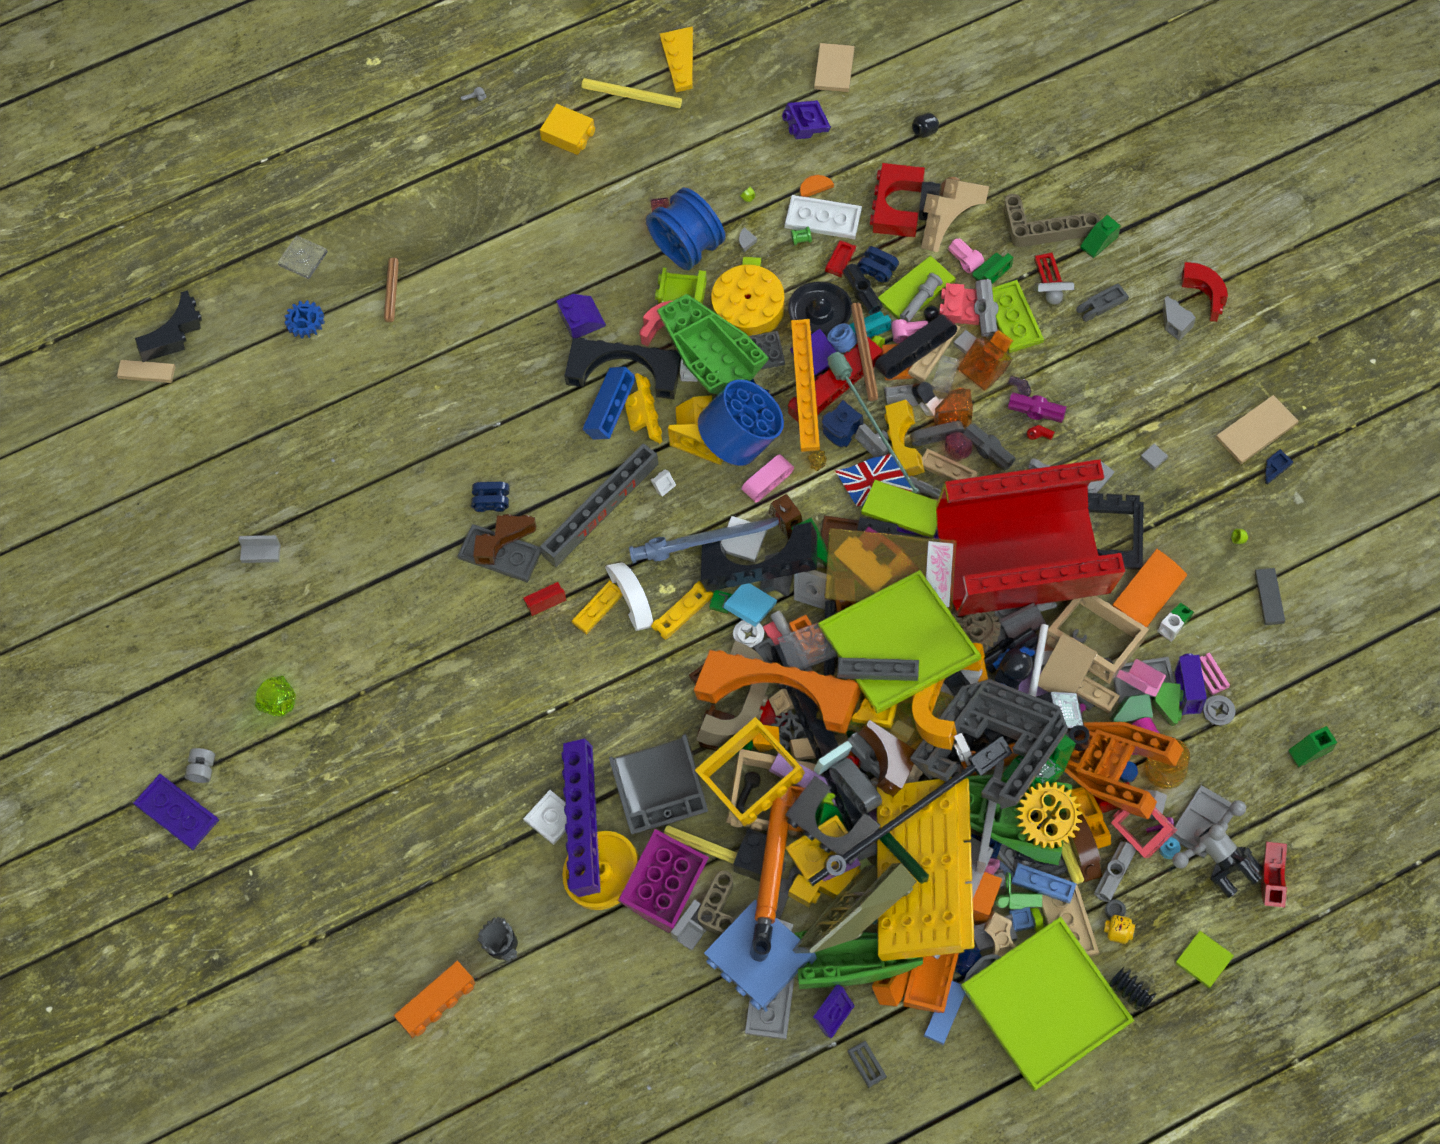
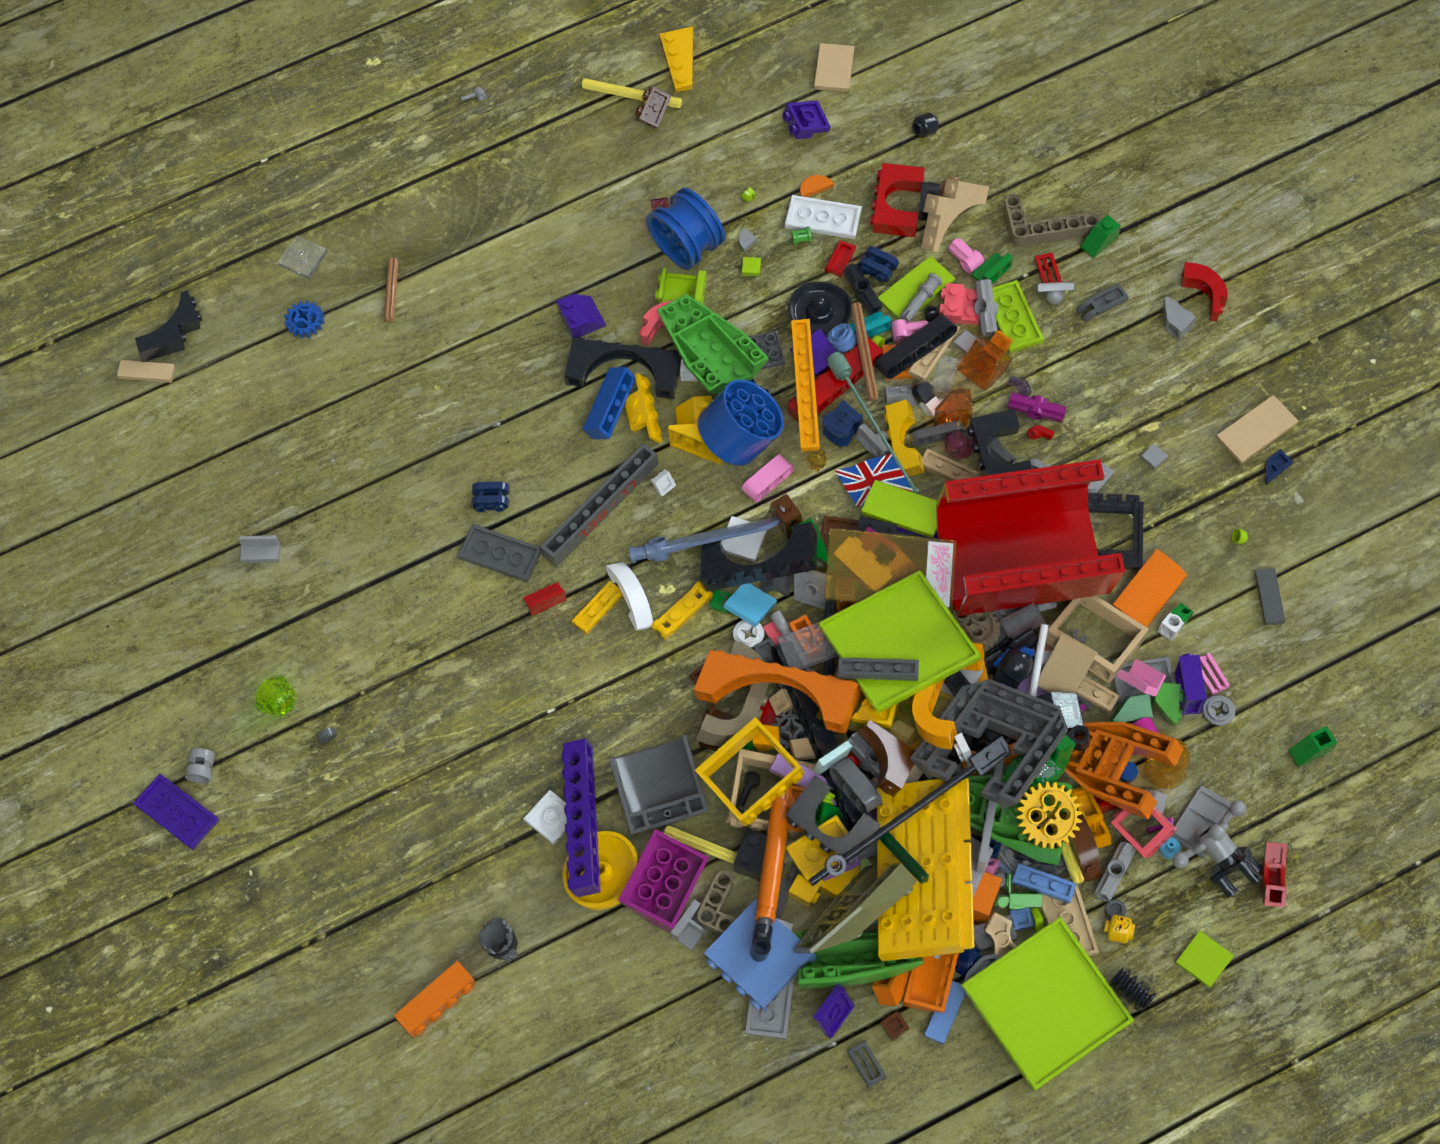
reddish brown arch [473,514,537,565] -> none
yellow brick [540,104,595,155] -> none
yellow piece [711,265,785,336] -> none
light grey axle [909,476,941,499] -> none
none -> dark grey tile [316,727,337,743]
none -> bracket [635,87,671,128]
none -> reddish brown tile [880,1011,910,1041]
none -> black arch [967,409,1032,476]

